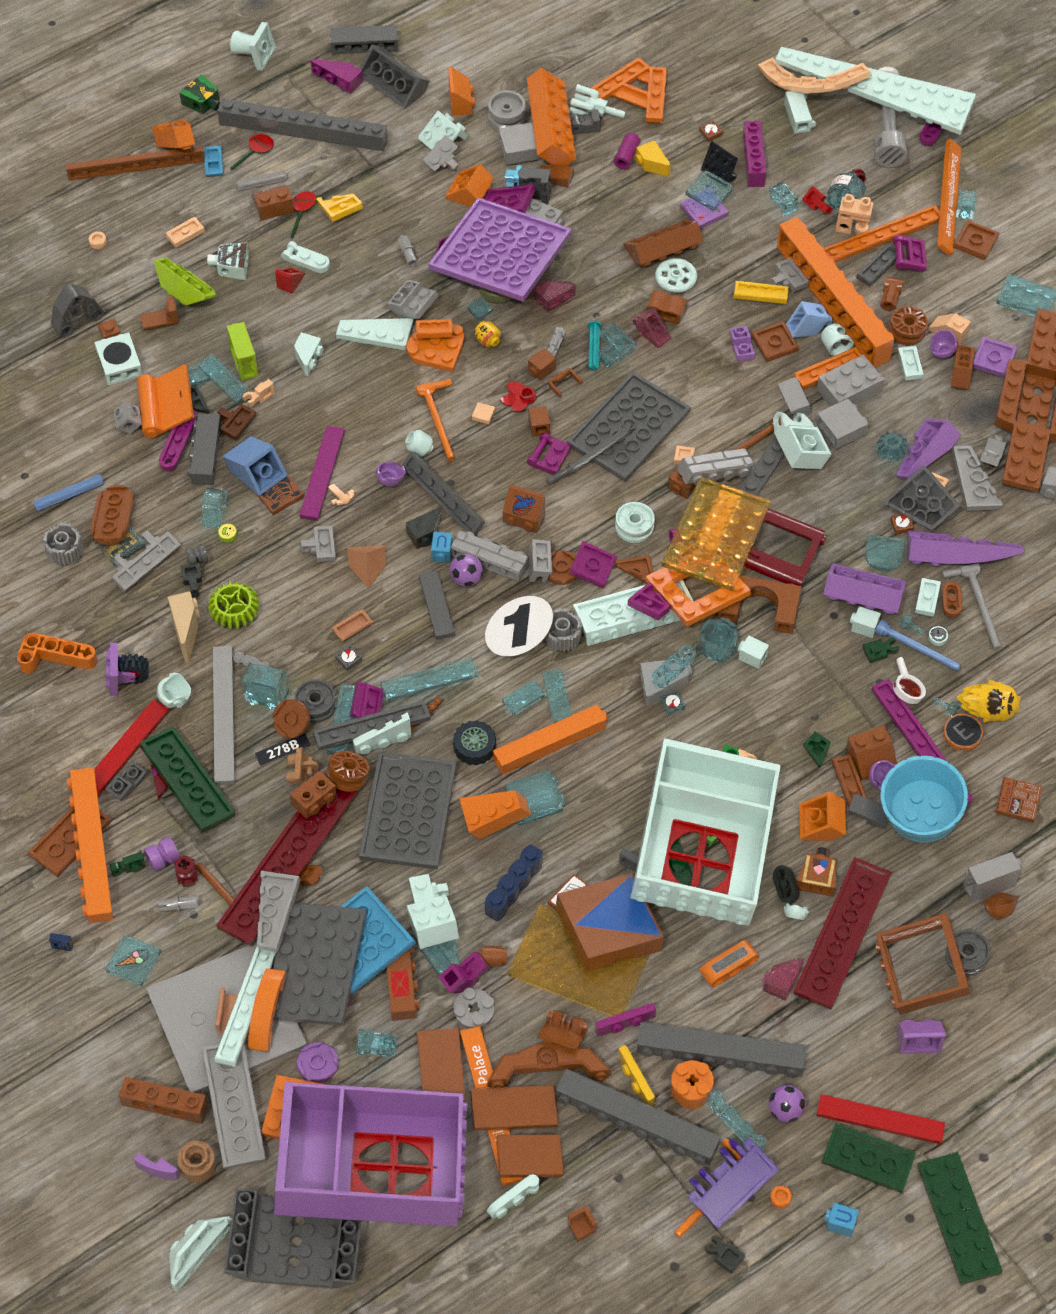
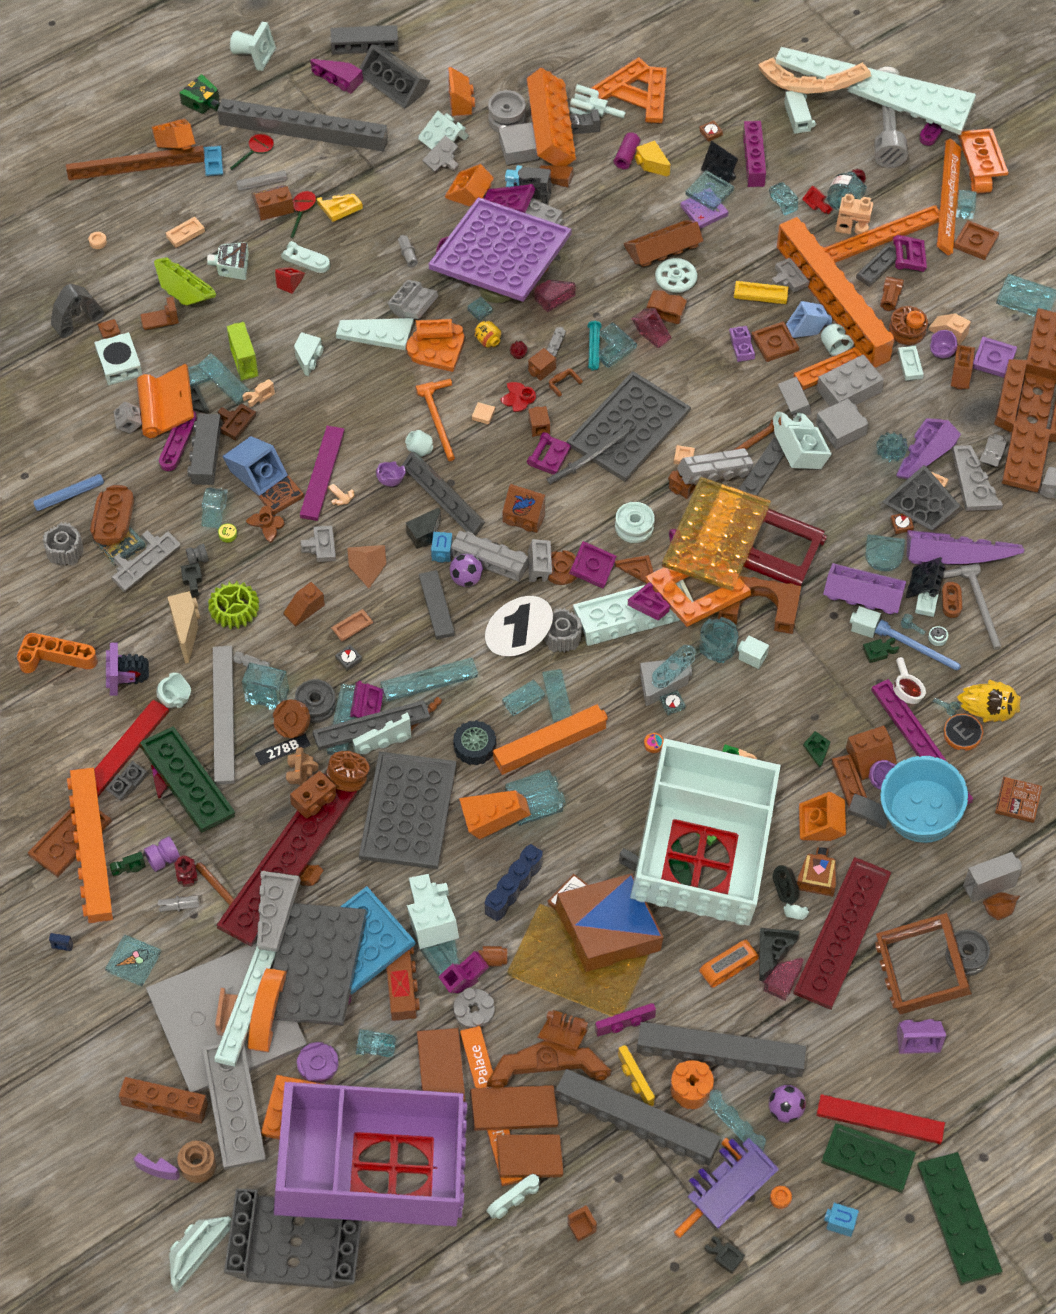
none -> dark orange animal [246,506,284,543]
none -> dark orange slope [283,582,325,627]
none -> dark red plate [510,341,528,359]
none -> tile [644,733,664,753]
none -> pearl dark grey wing [759,928,799,981]
none -> orange tile [906,311,925,329]
none -> black hinge [906,557,945,598]
none -> orange hinge [958,128,1008,194]

